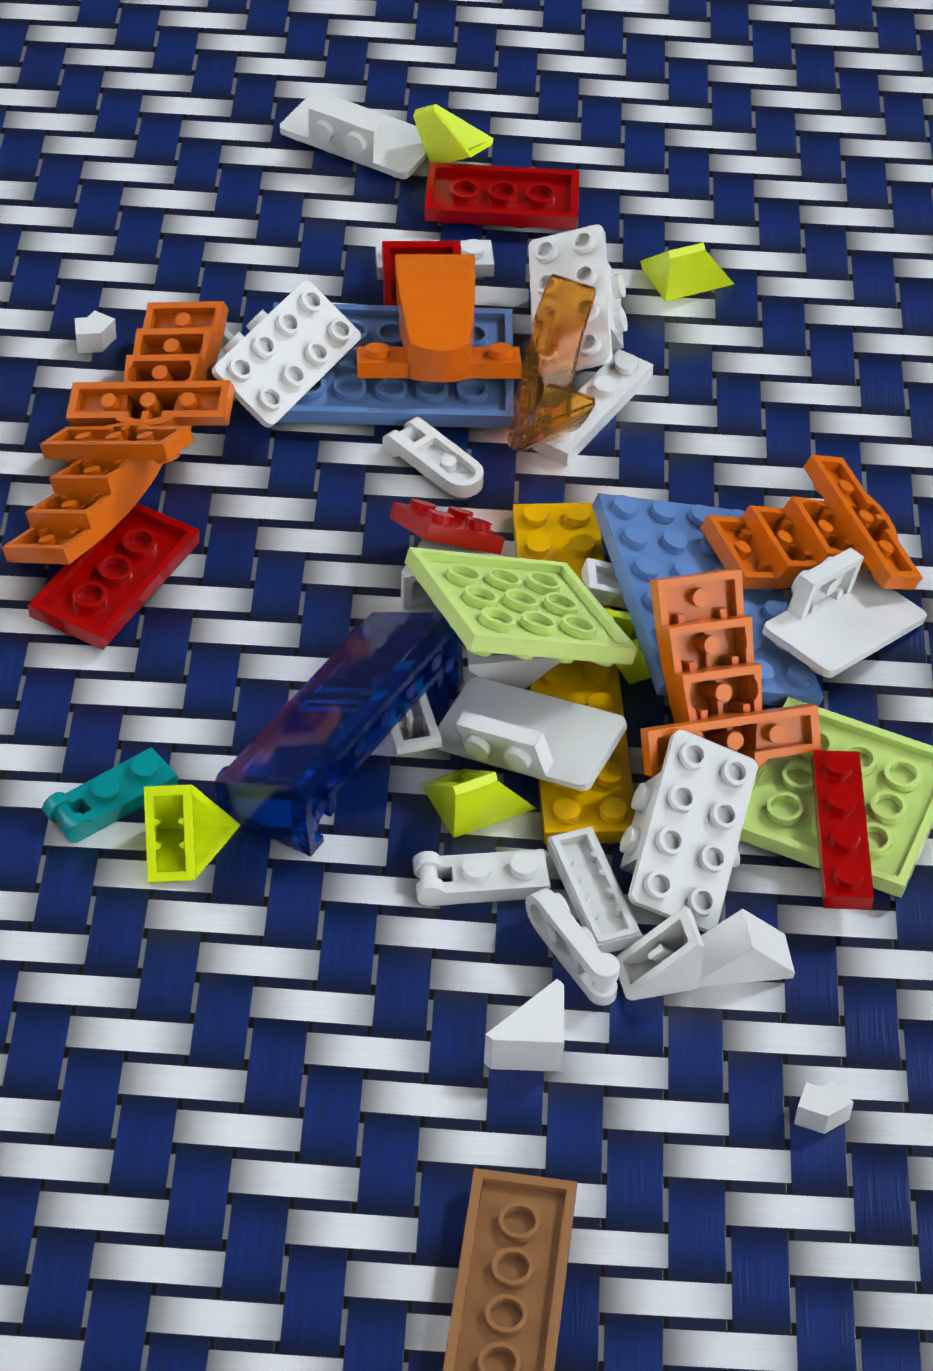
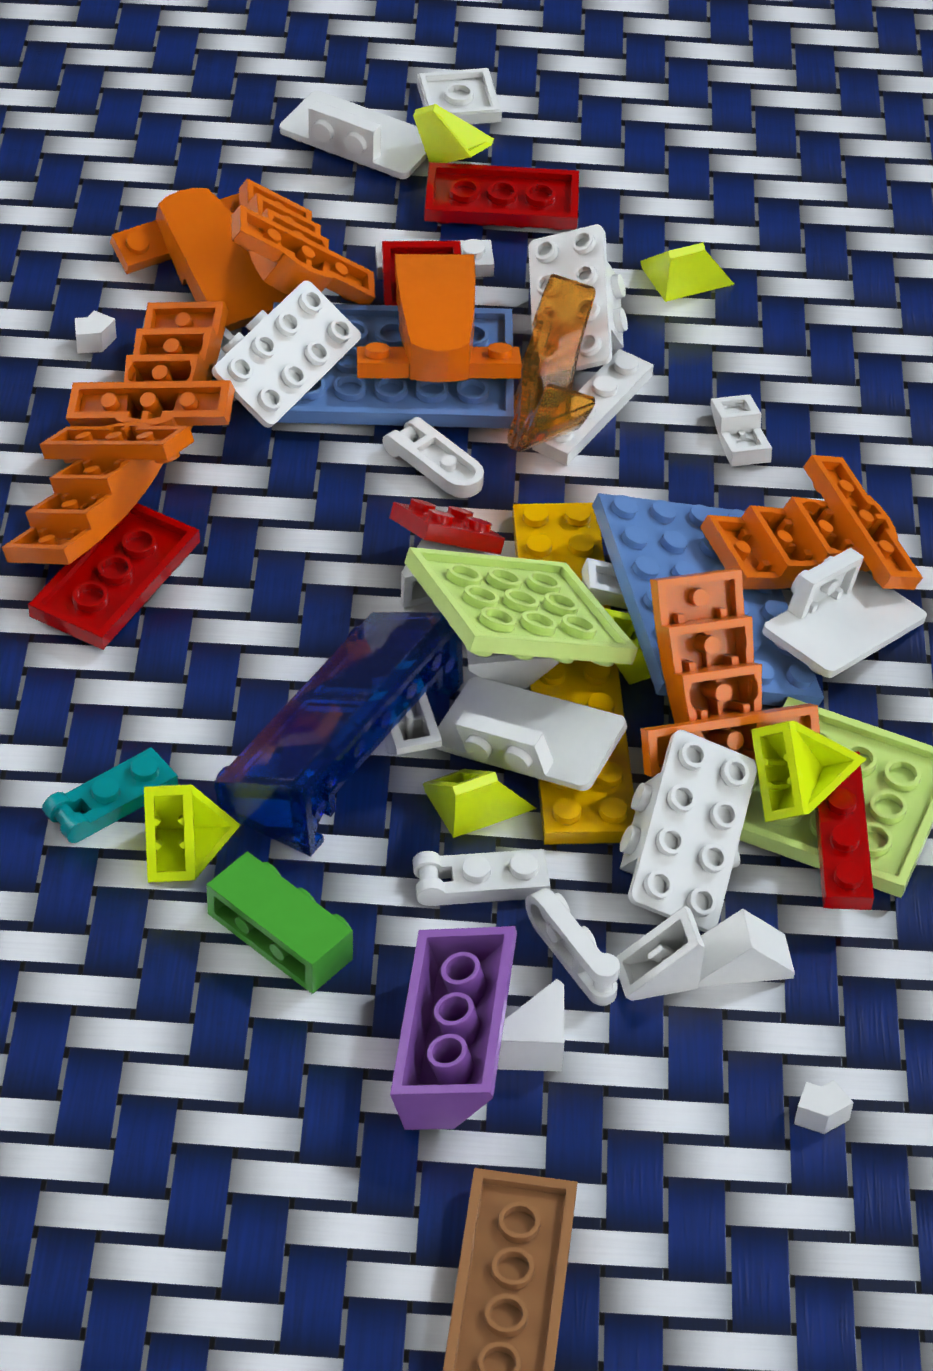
white plate [547,827,642,953] -> none
none -> orange slope [110,188,287,331]
none -> bright green brick [206,851,353,994]
none -> orange slope [232,178,376,305]
none -> medium lavender slope [390,926,517,1130]
none -> white tile [417,68,502,125]
none -> white slope [710,394,772,467]
none -> neon yellow slope [751,721,867,822]

